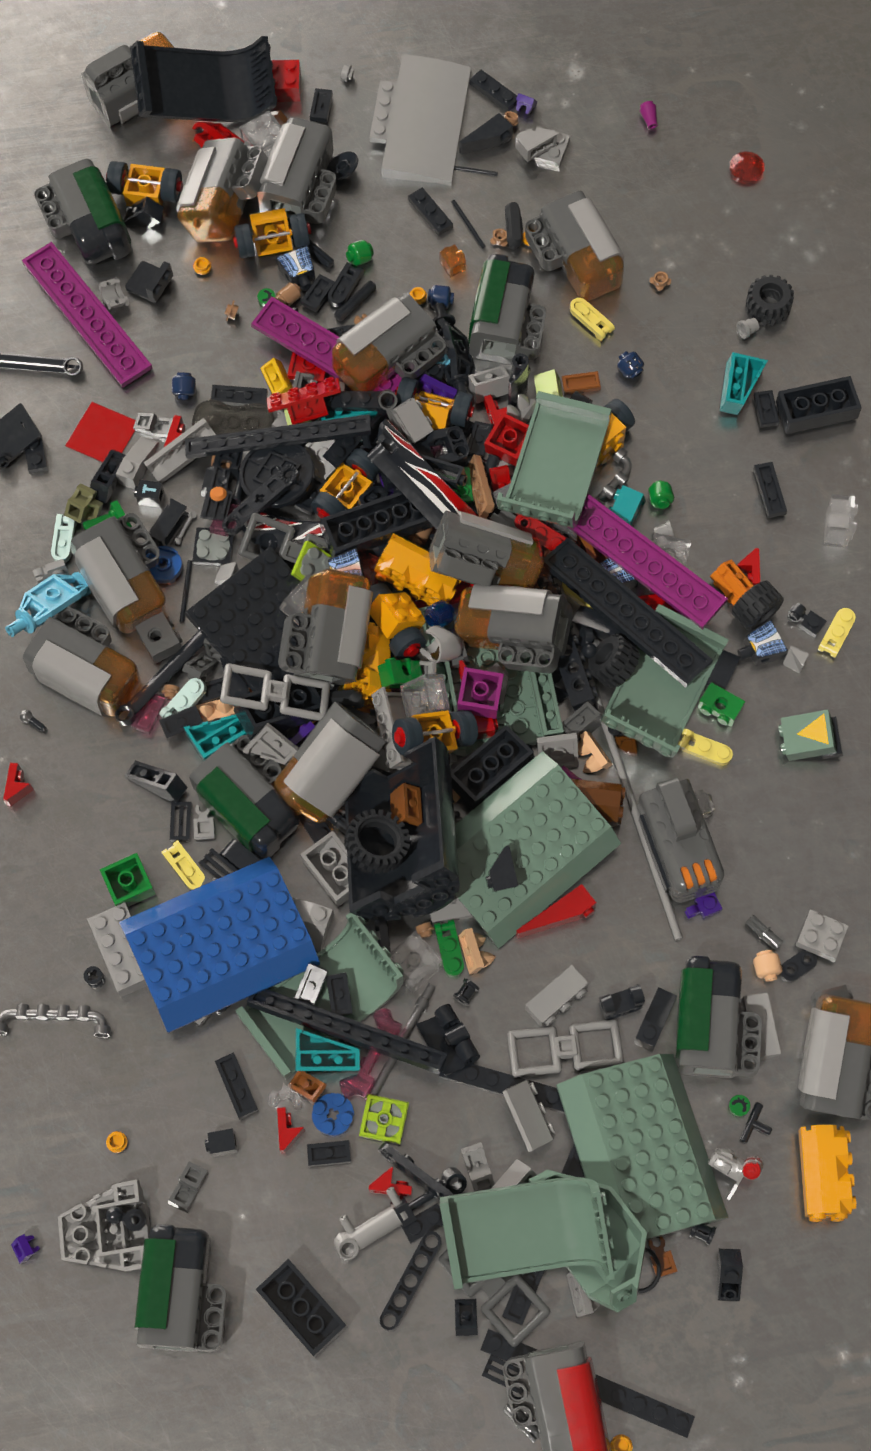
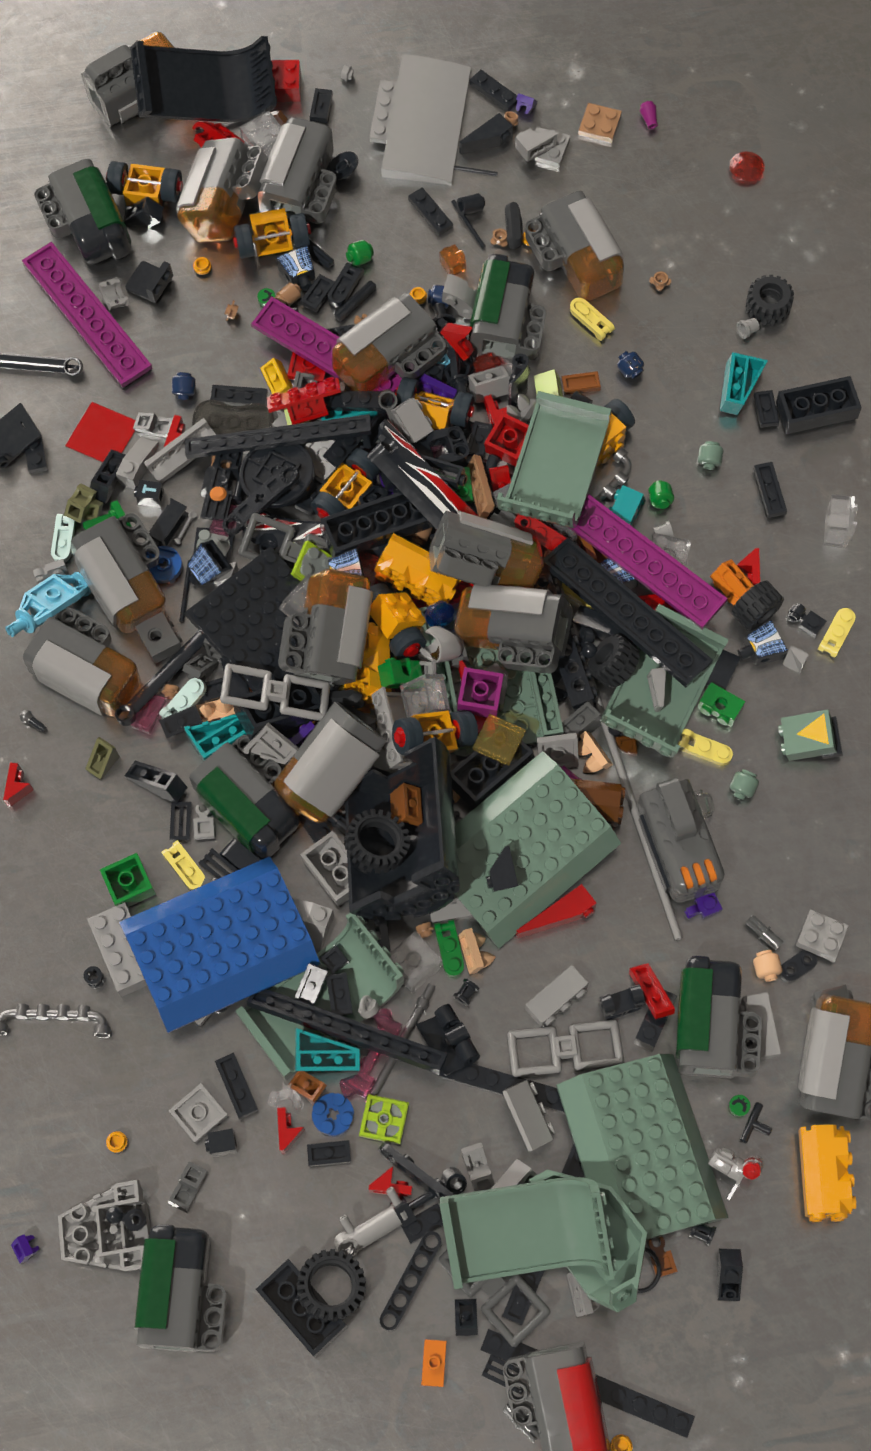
none -> olive slope [85,737,120,780]
none -> light grey plate [169,1083,228,1144]
none -> black torso [187,540,233,586]
none -> black tyre [297,1249,366,1322]
none -> black tile [320,946,349,975]
none -> light grey tile [358,995,380,1019]
none -> orange plate [421,1339,447,1387]
none -> red slope [440,323,474,361]
none -> light grey brick [442,274,477,319]
none -> black brick [457,193,485,216]
none -> clear red head [473,352,501,373]
none -> clear yellow plate [473,714,526,766]
none -> medium nougat plate [578,103,622,143]
none -> red plate [629,963,675,1019]
none -> light grey slope [647,668,666,712]
none -> sand green head [698,441,724,470]
none -> sand green head [730,769,759,800]

